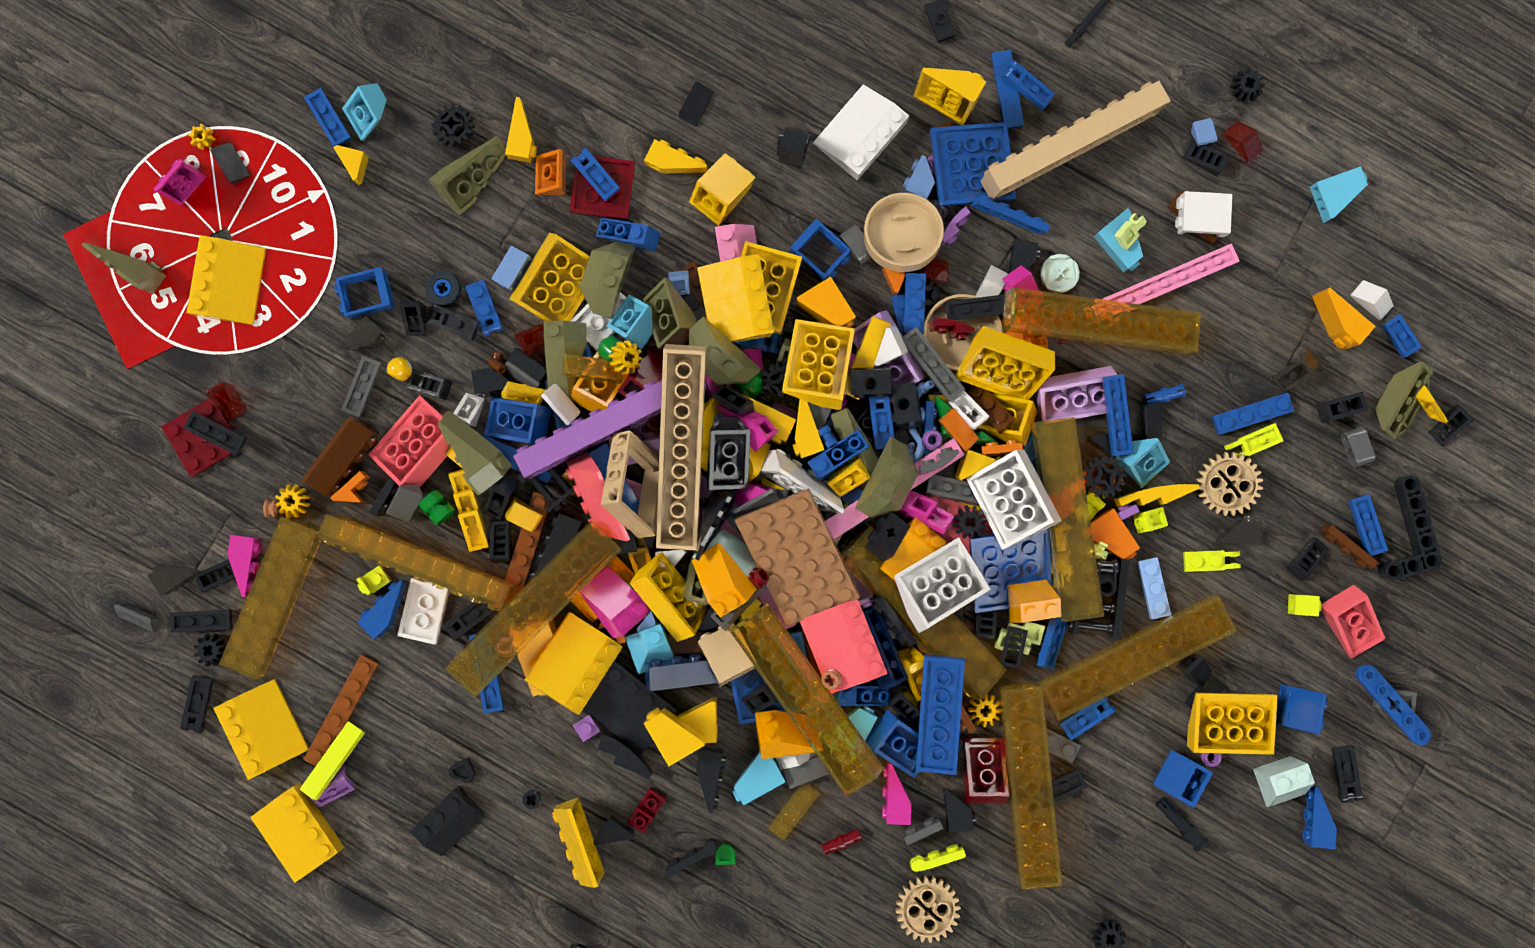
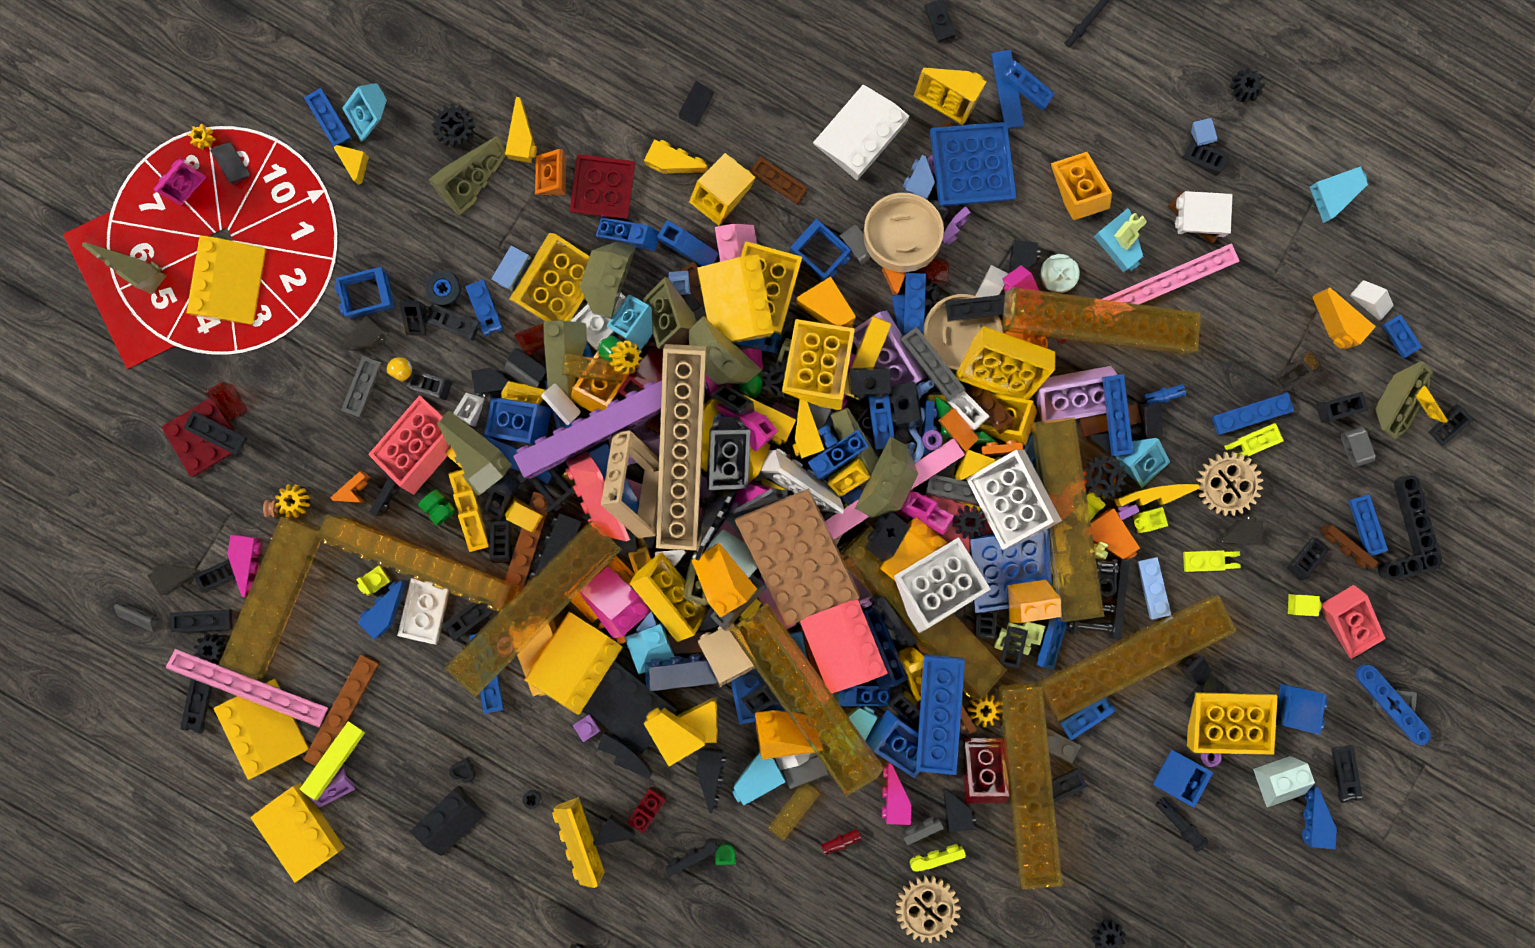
reddish brown slope [301,416,379,496] -> none
dark grey slope [386,485,423,521] -> none
reddish brown arm [488,350,506,374] -> none
blue plate [570,148,620,202] -> none
dark red plate [749,568,769,589] -> none
black wedge [777,126,813,169] -> none
nougat bush [821,669,842,690] -> none
white slope [874,325,908,366] -> none
dark grey slope [918,447,959,475] -> none
dark red slope [929,318,975,341] -> none
blue plate [971,195,1050,235] -> none
tan brick [980,81,1171,201] -> none
clear red slope [1222,121,1263,163] -> none
none -> bright pink tile [166,649,328,727]
none -> blue slope [657,220,719,266]
none -> reddish brown tile [750,156,808,205]
none -> light orange slope [1051,152,1112,220]
none -> reddish brown tile [1078,404,1141,437]

